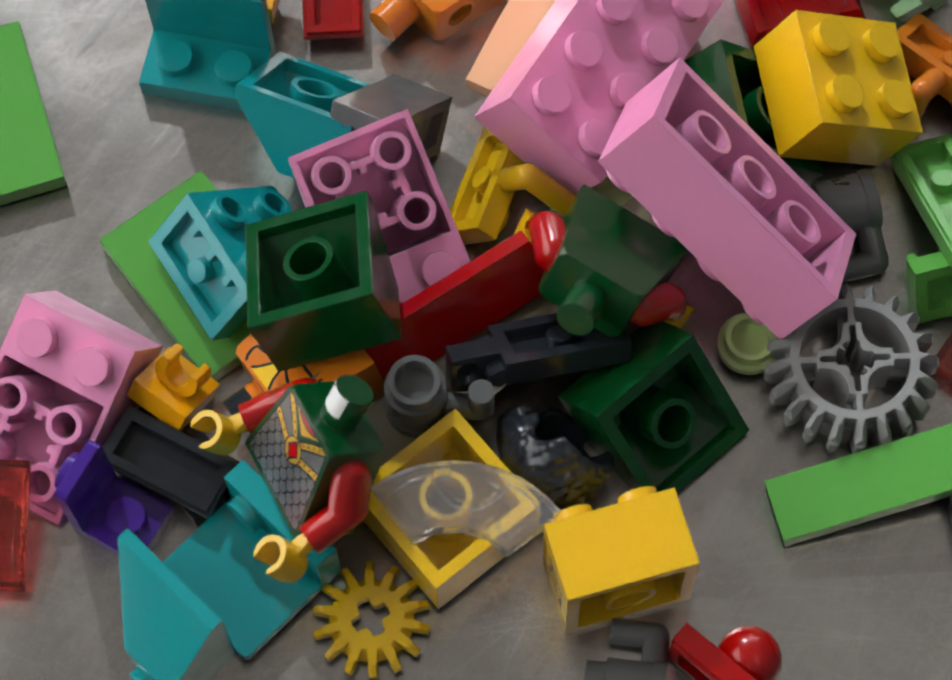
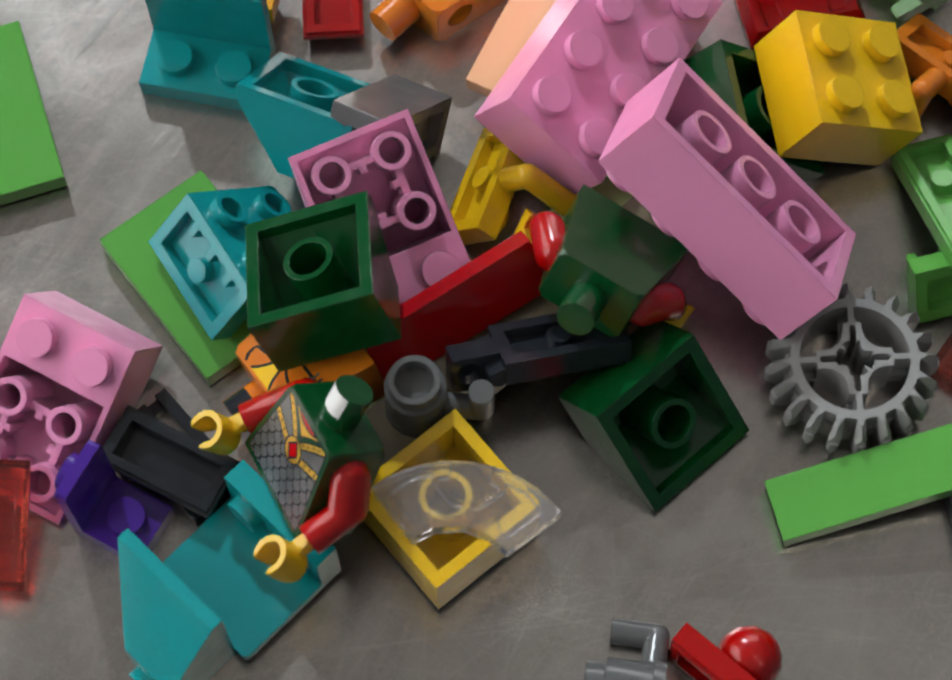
light orange tile [126,343,220,431] -> none
yellow gear [312,561,431,679] -> none
black hair [496,403,616,512] -> none
yellow brick [543,486,700,635] -> none
yellowish green plate [717,312,778,375] -> none
dark grey piece [810,169,889,283] -> none

